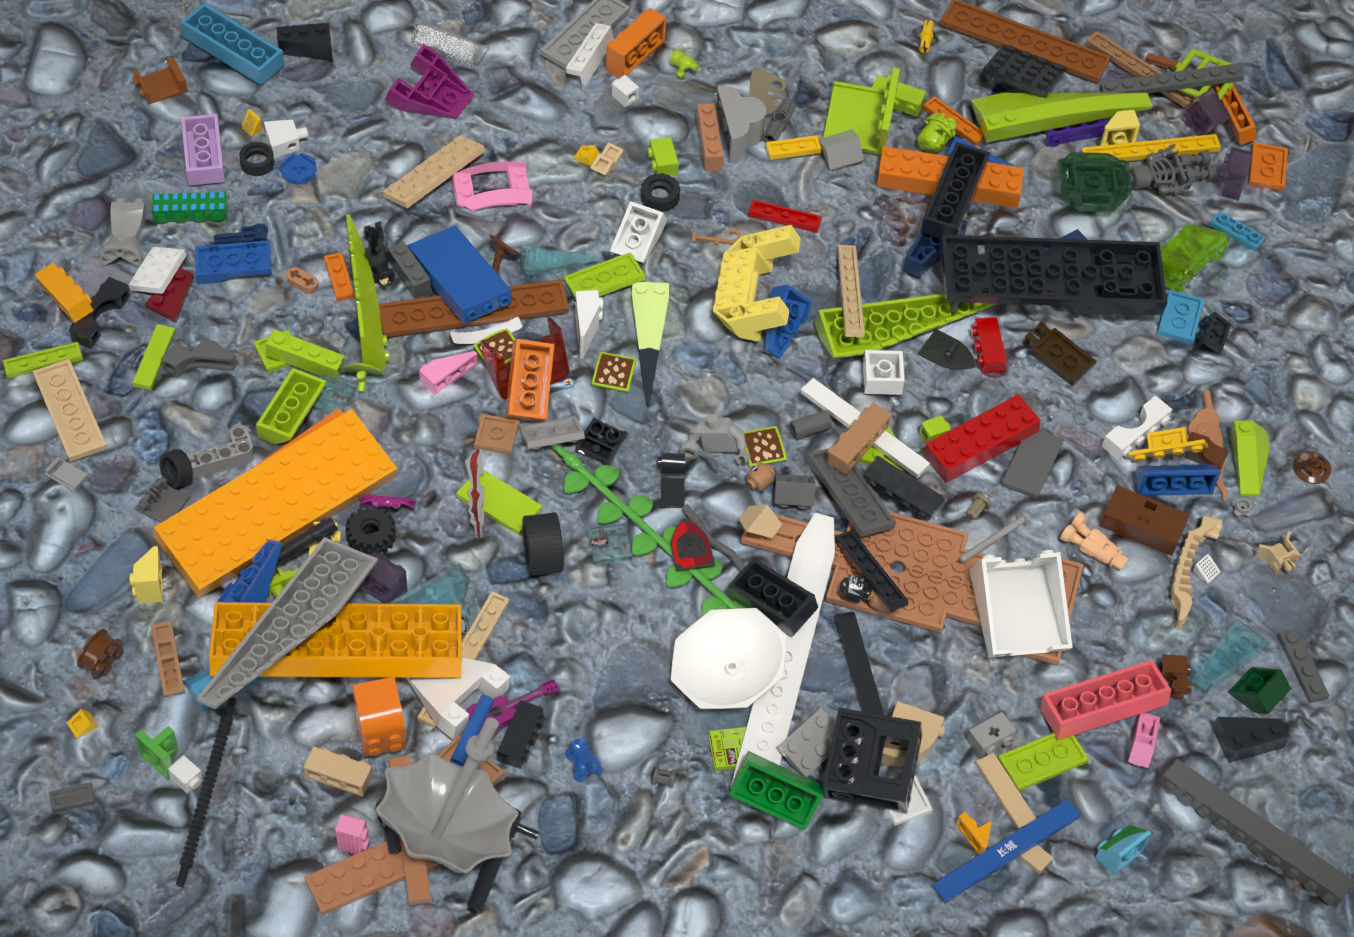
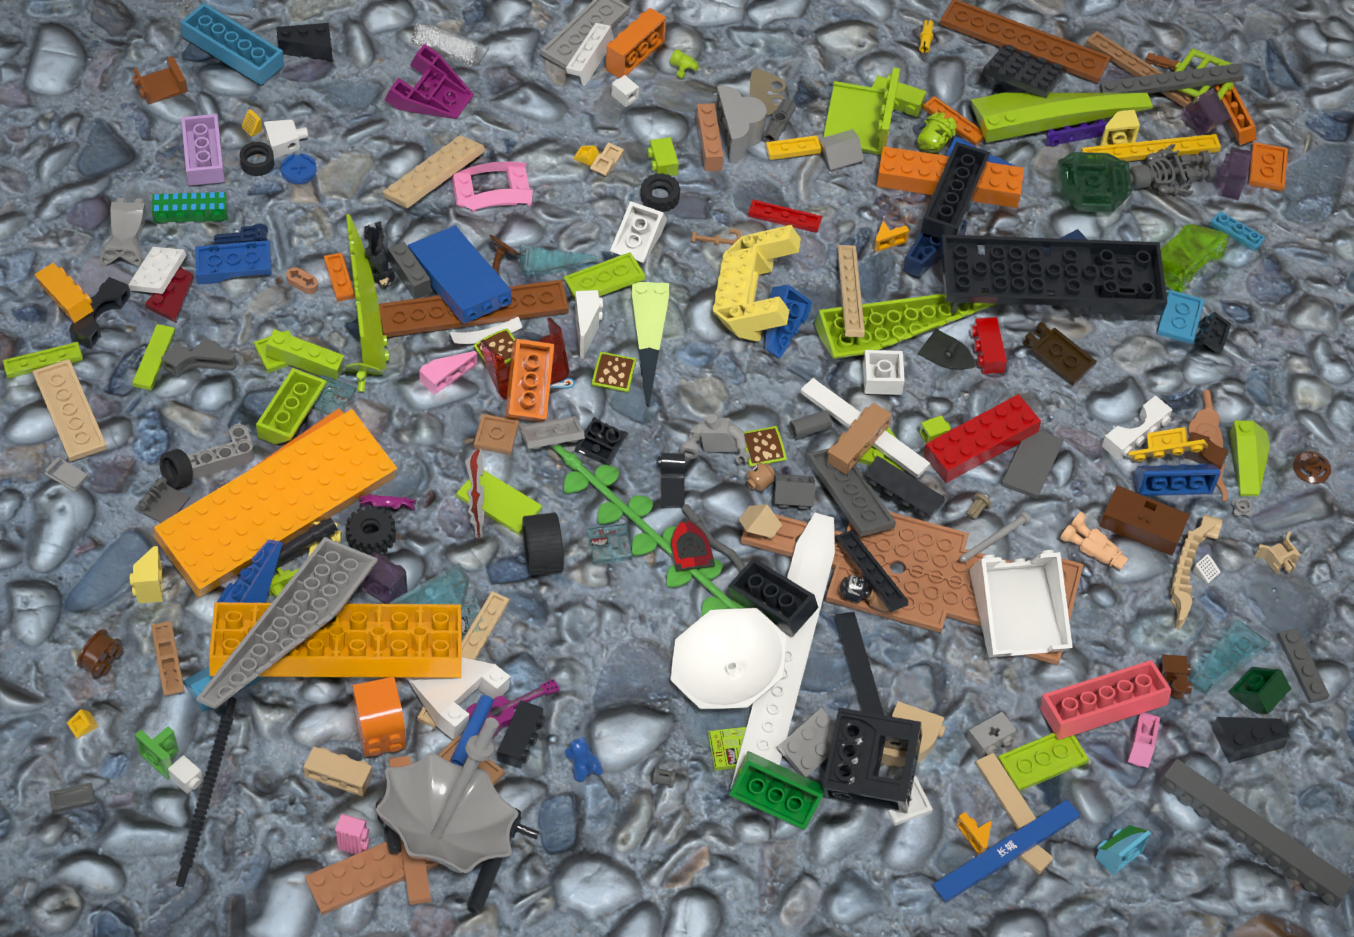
none -> light orange slope [874,221,910,253]

